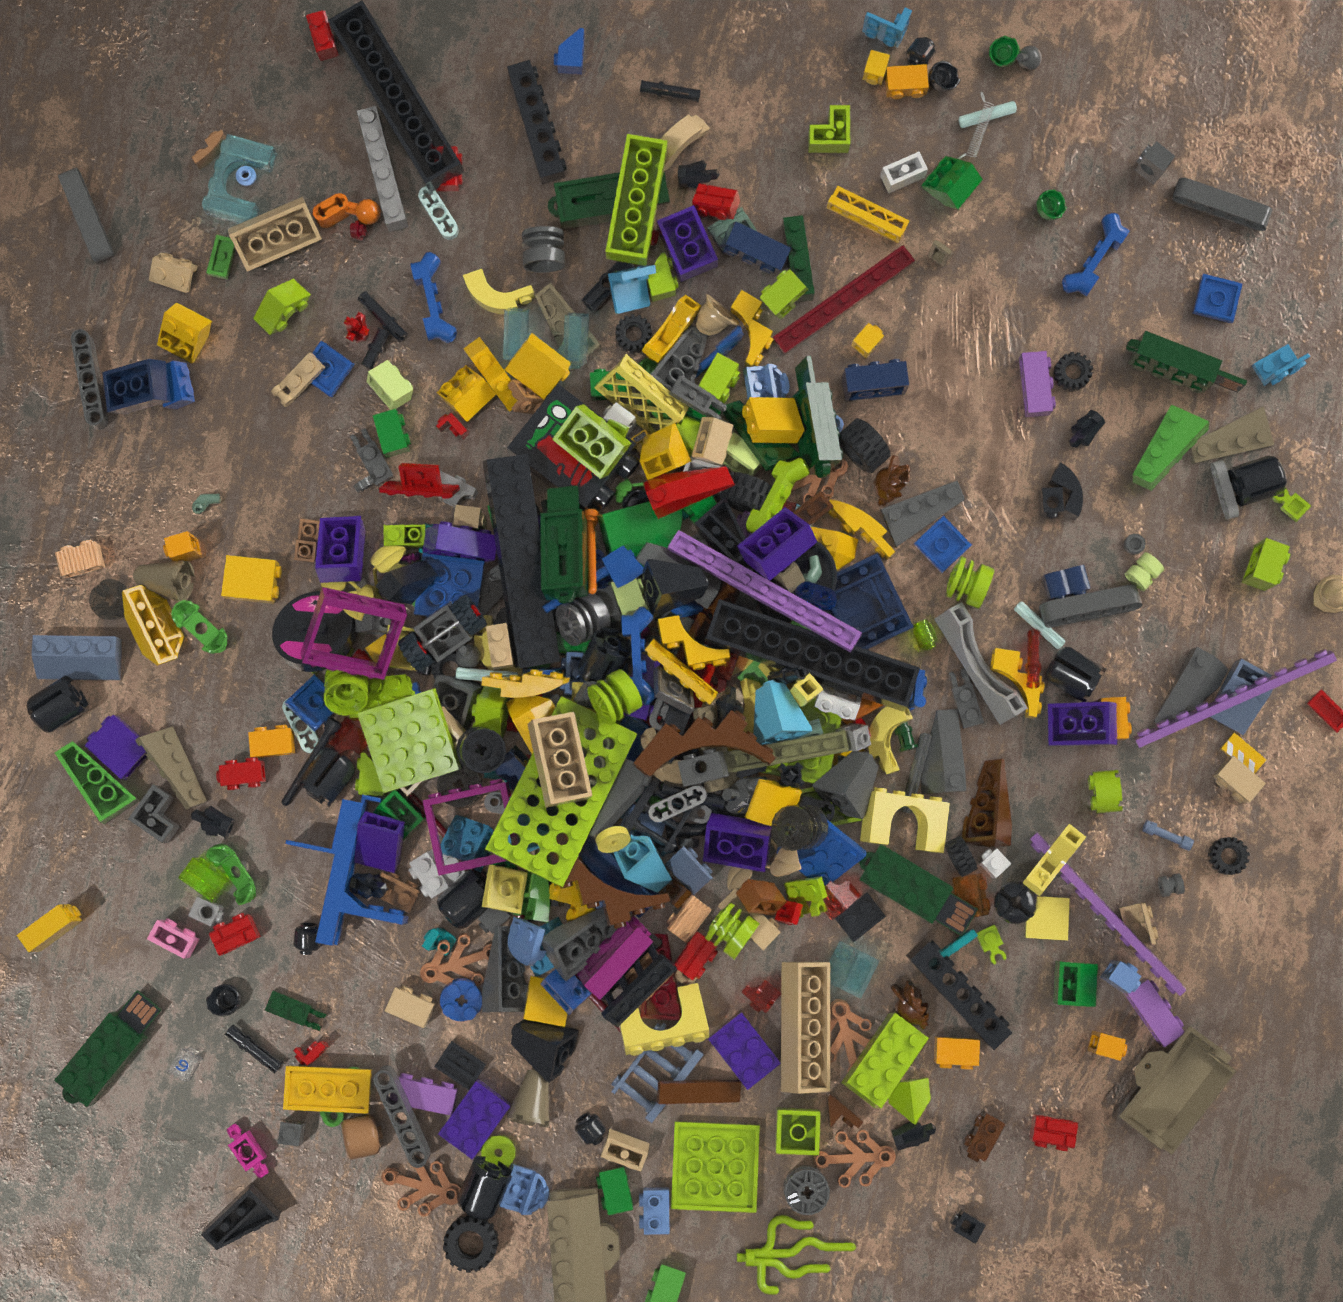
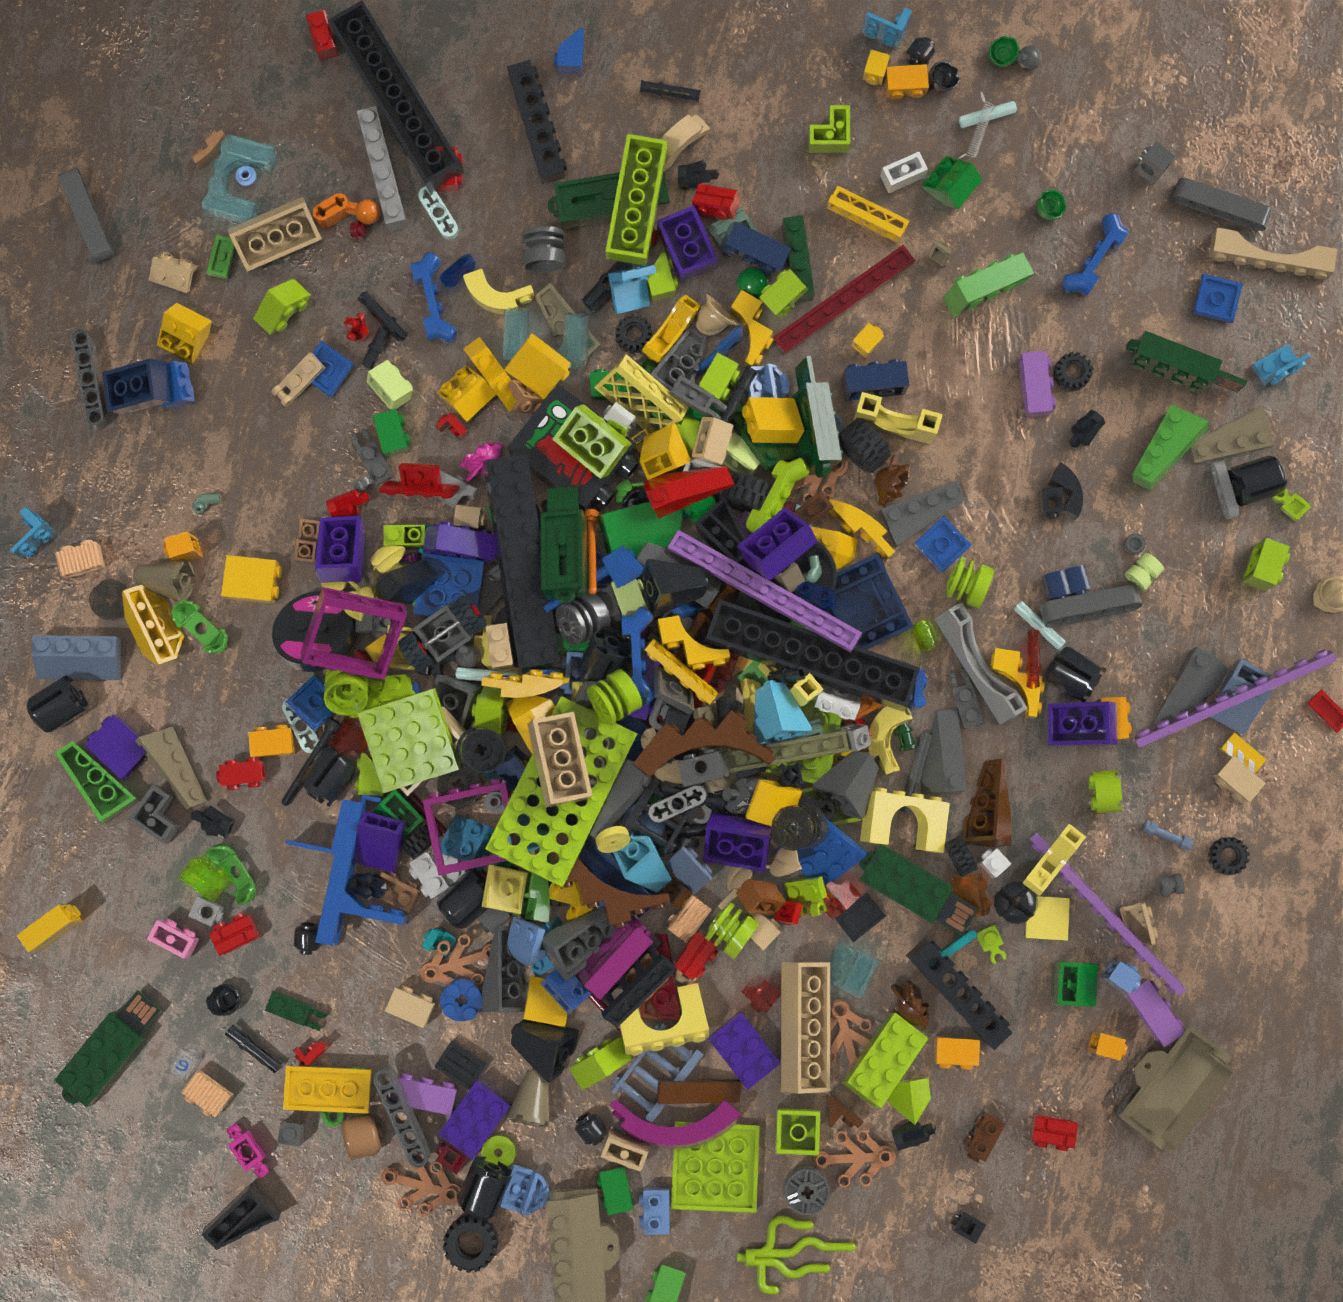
none -> dark azure bracket [10,507,55,559]
none -> light nougat brick [181,1070,234,1118]
none -> red rock [326,490,369,517]
none -> black tyre [402,823,441,860]
none -> dark red window [436,1142,468,1175]
none -> clear blue plate [439,254,476,287]
none -> dark pink hair [459,442,504,482]
none -> lime brick [569,1037,633,1090]
none -> magenta arch [610,1099,742,1149]
none -> black pin [719,366,757,423]
none -> green hair [736,267,768,299]
none -> light yellow arch [853,392,943,445]
none -> bright green wedge [943,253,1034,318]
none -> tan arch [1208,228,1338,279]

